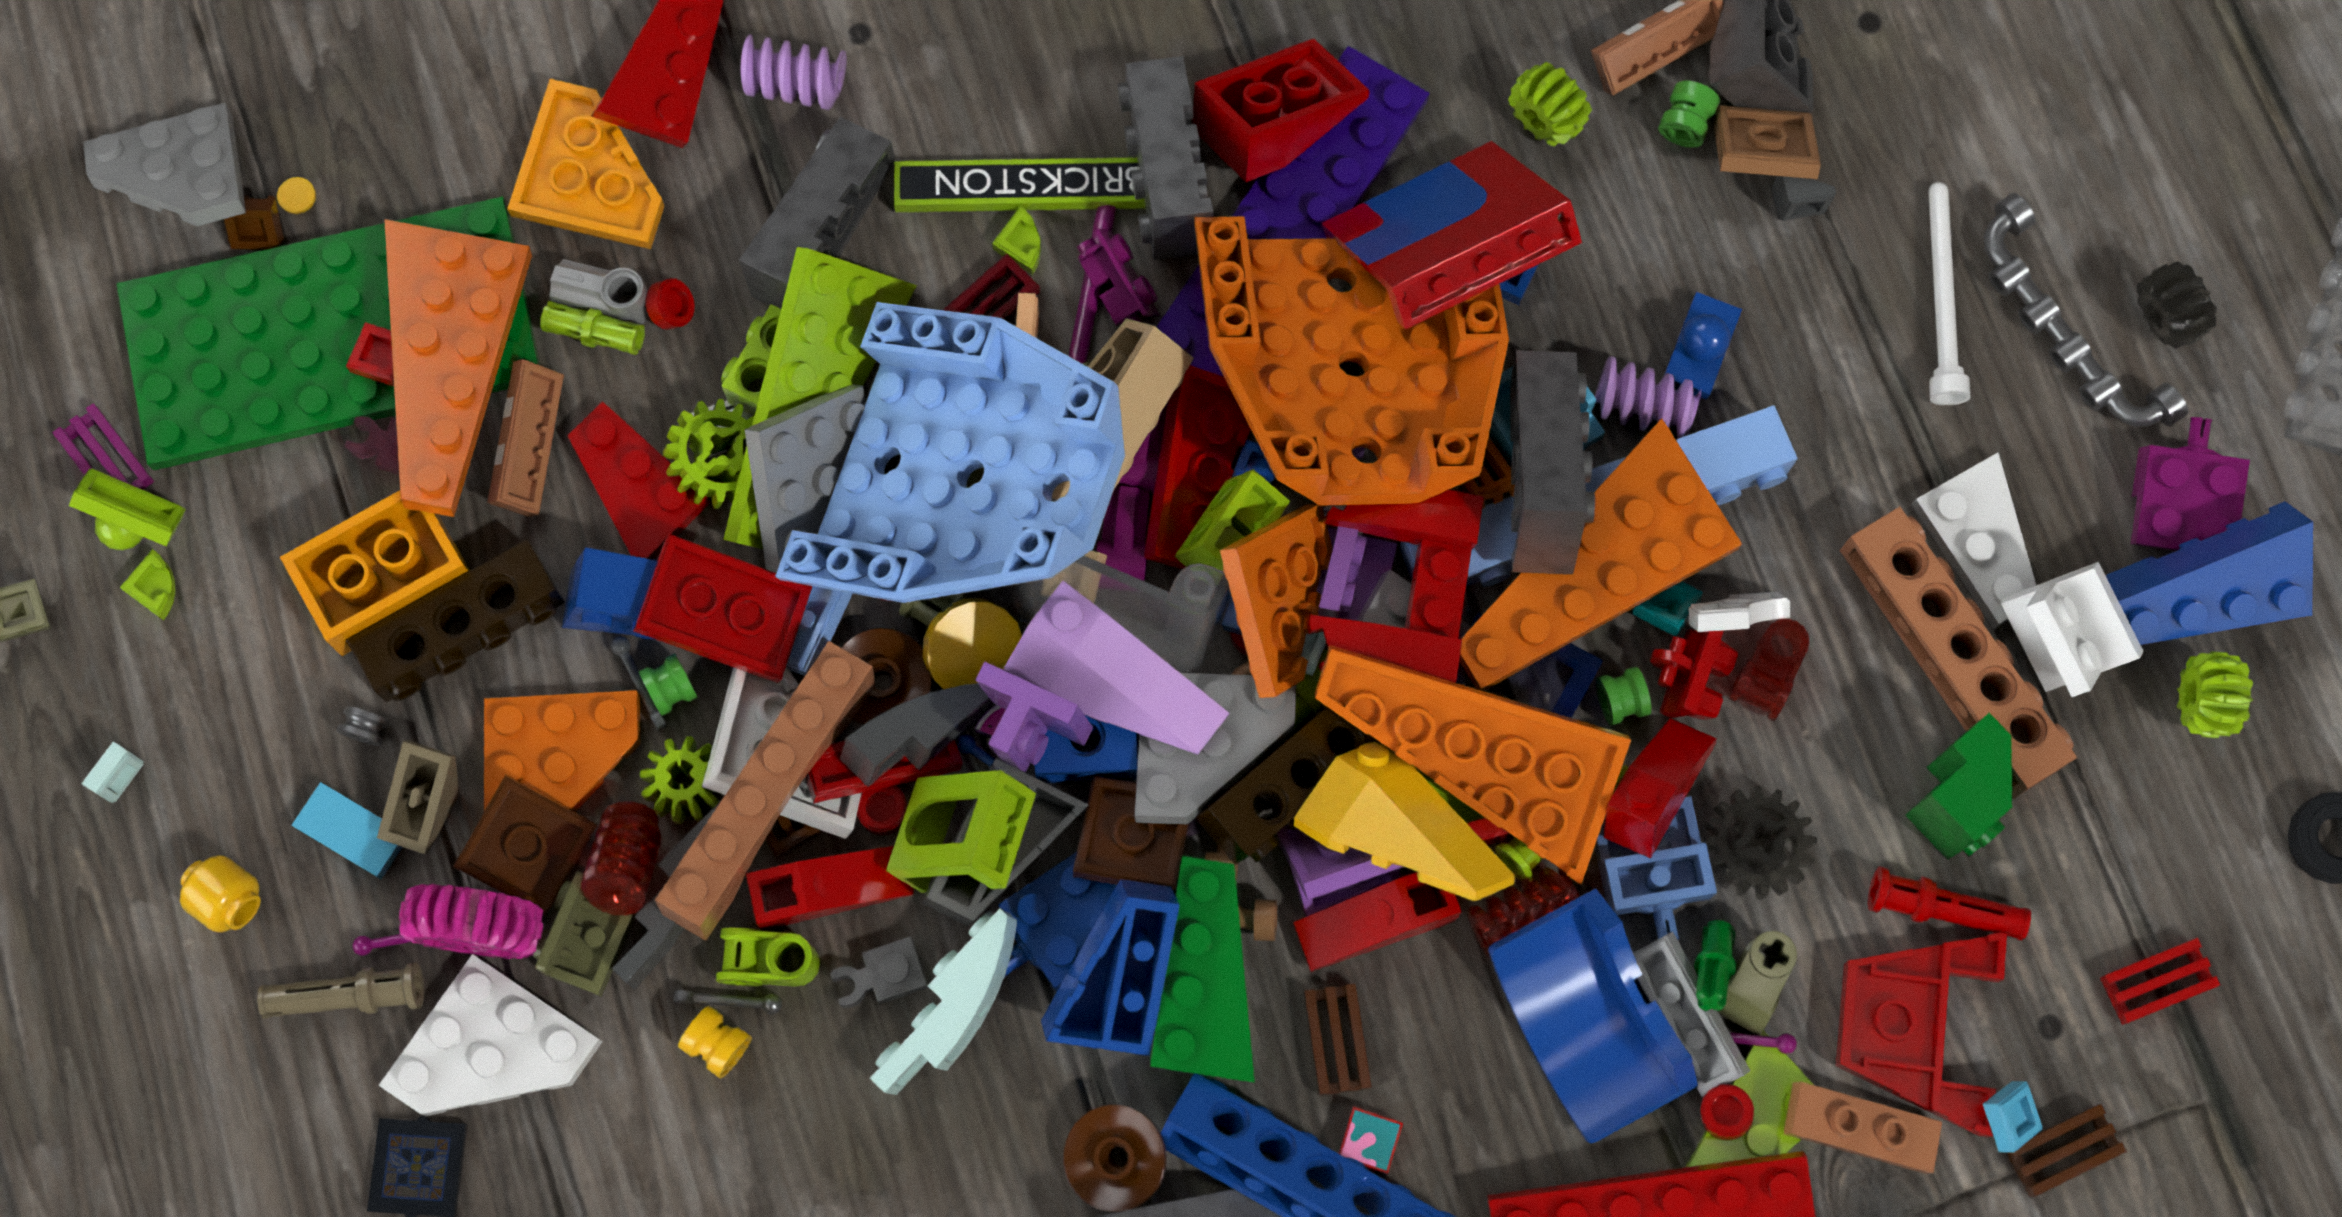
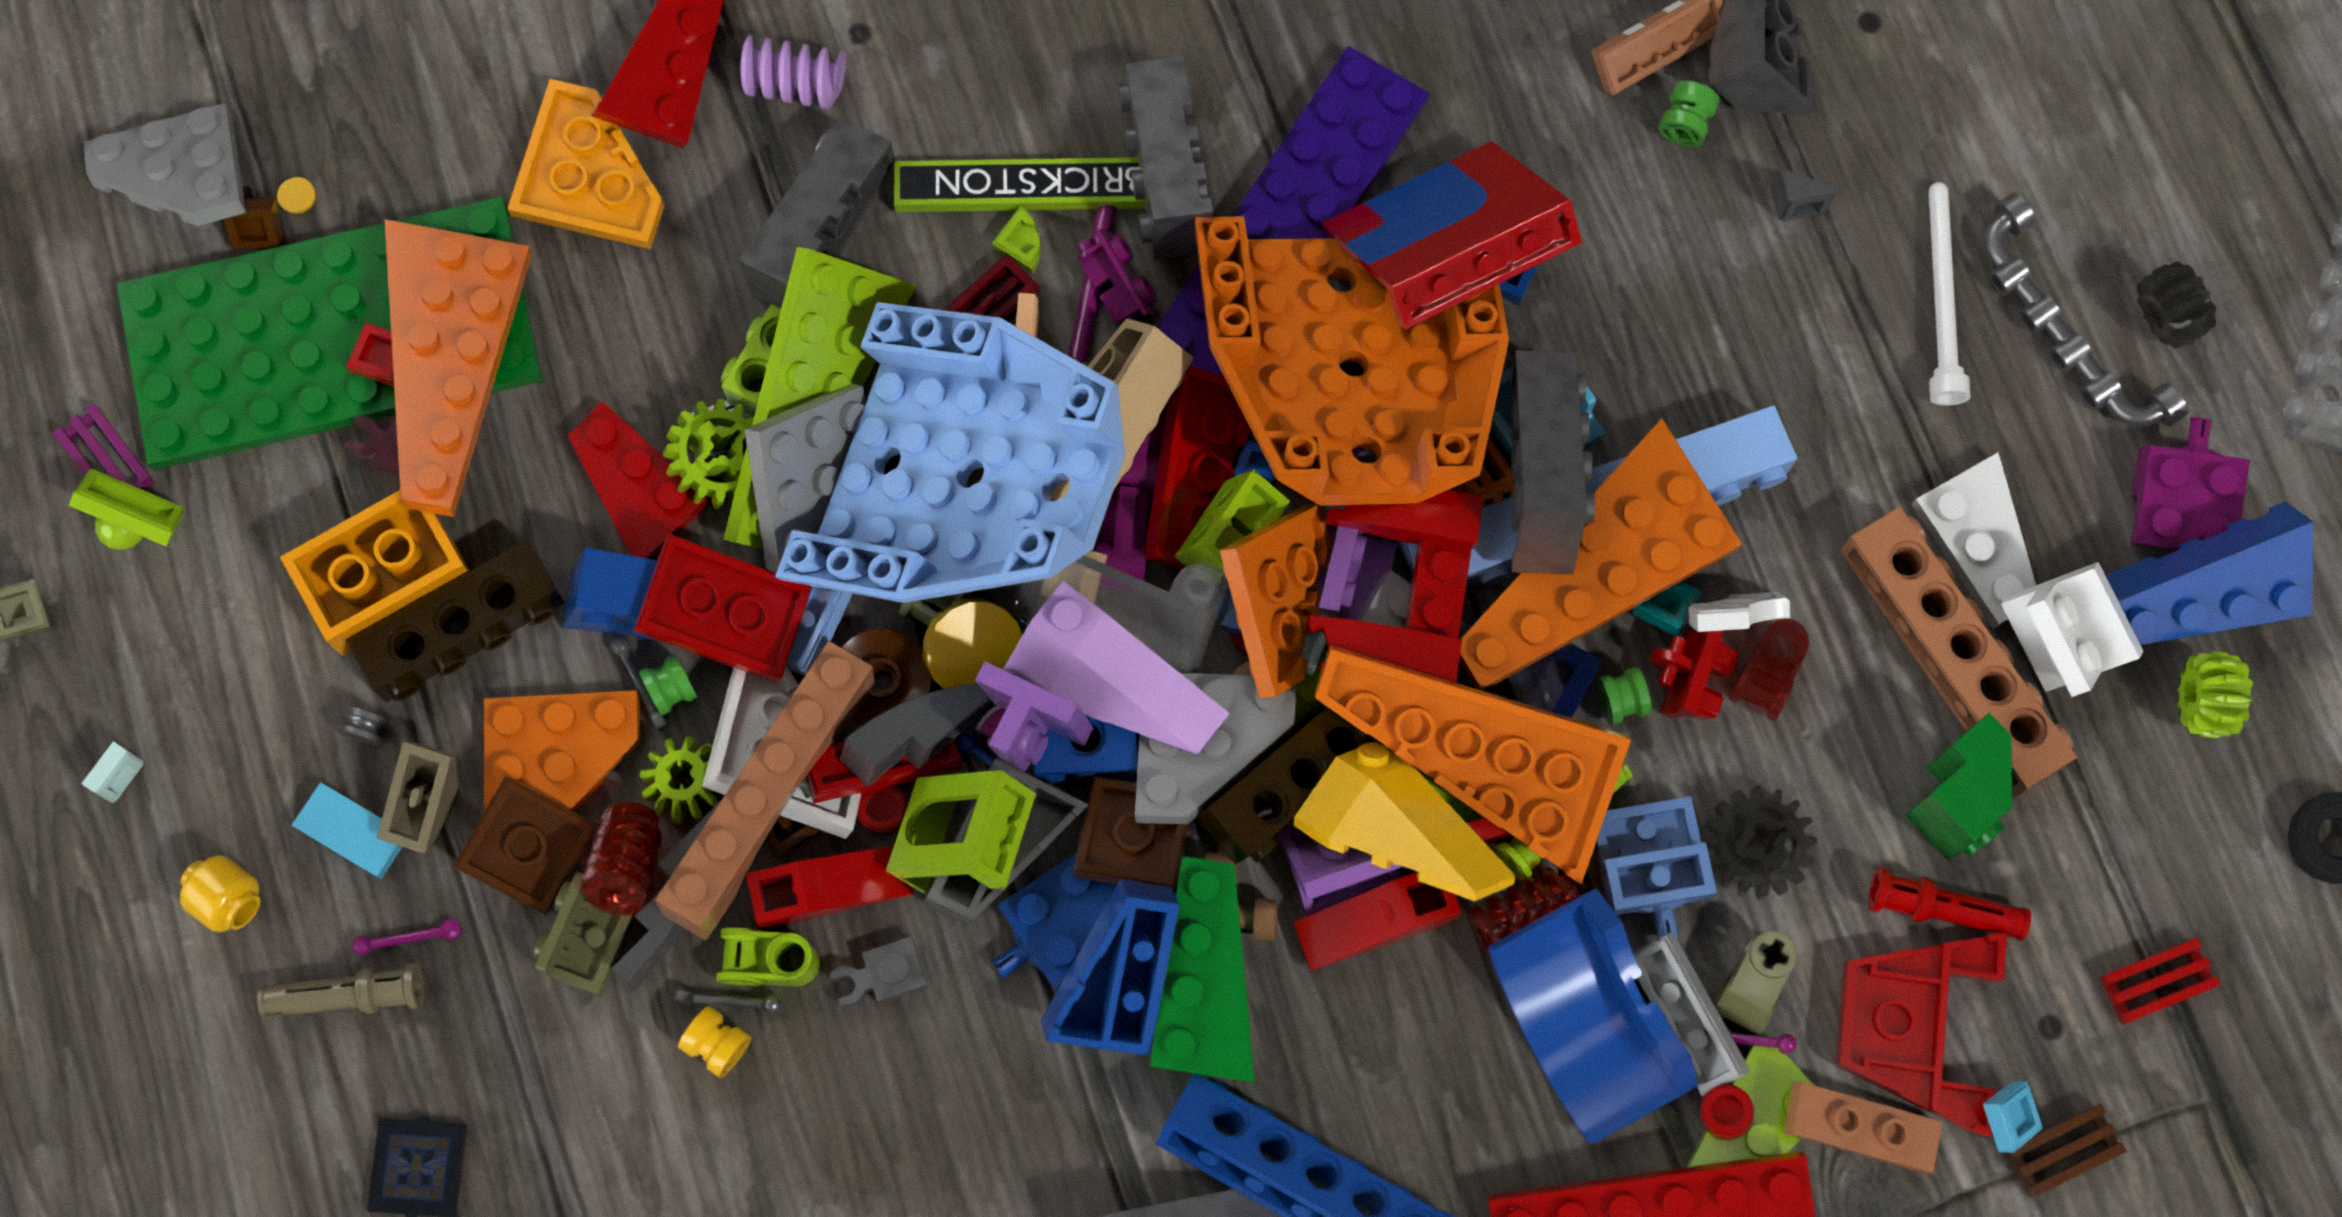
lime tile [120,549,175,621] -> none
white plate [378,954,603,1116] -> none
dark pink gear [399,884,544,959] -> none
nougat plate [487,359,564,517] -> none
lime pin [540,301,645,355] -> none
light grey piece [549,259,650,324] -> none
red tile [645,278,695,330] -> none
light aqua slope [870,908,1017,1095] -> none
reddish brown dish [1063,1104,1166,1212] -> none
red slope [1192,38,1370,182] -> none
reddish brown tile [1303,983,1372,1096] -> none
tile [1338,1107,1403,1175] -> none
lime gear [1508,62,1592,147] -> none
lavender piece [1594,356,1702,439] -> none
red slope [1604,718,1717,859] -> none
blue tile [1663,292,1742,400] -> none
green axle [1694,920,1736,1011] -> none
medium nougat tile [1713,105,1821,179] -> none

